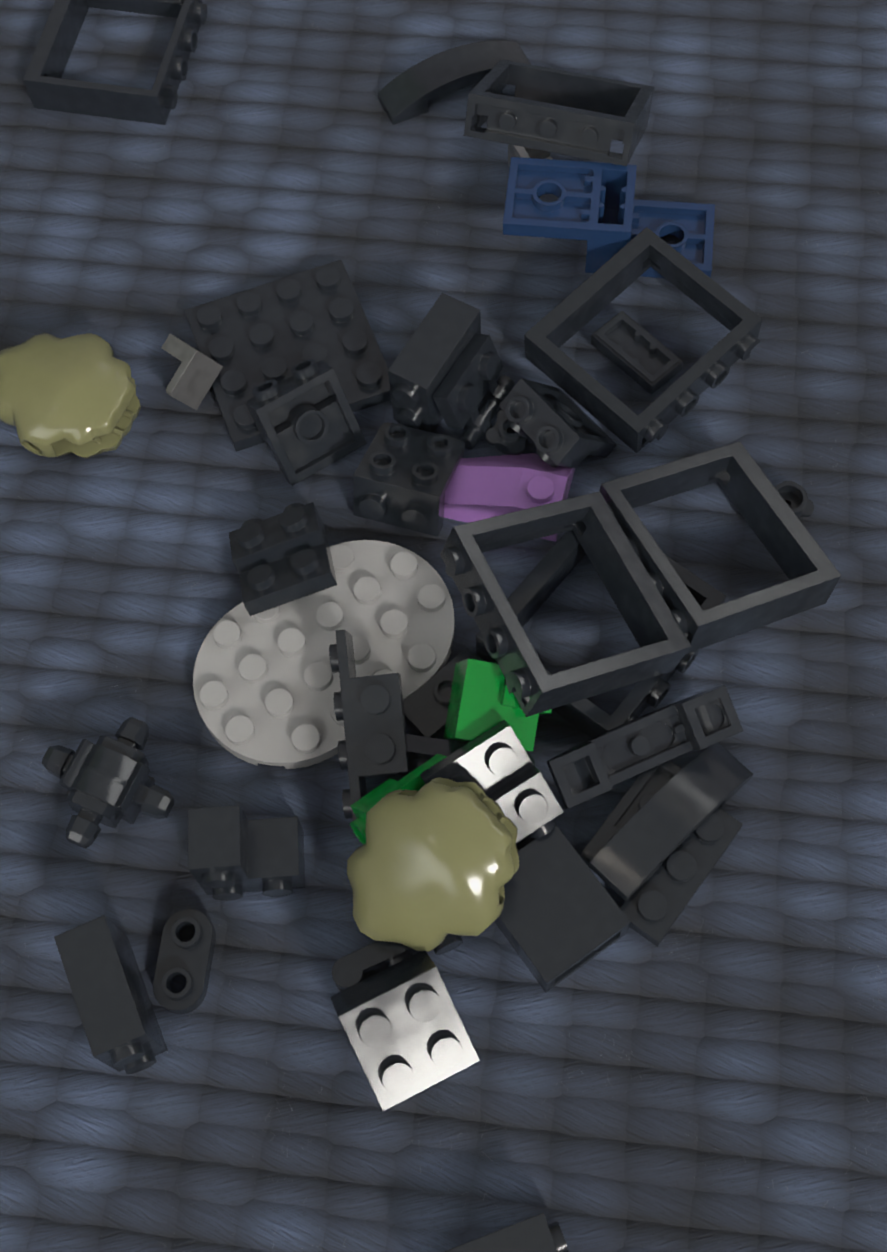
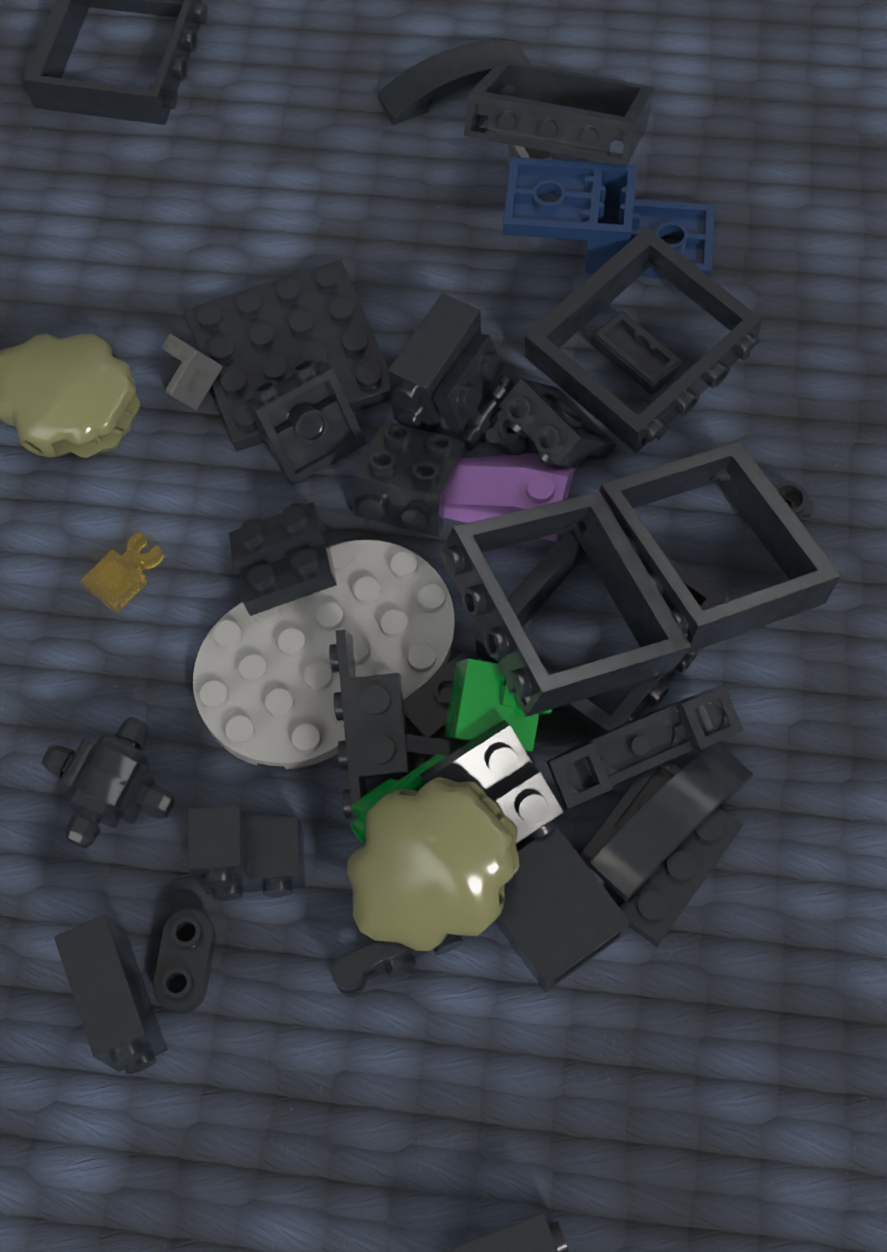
brick [330,951,480,1111] -> none
none -> clear yellow plate [80,532,164,614]

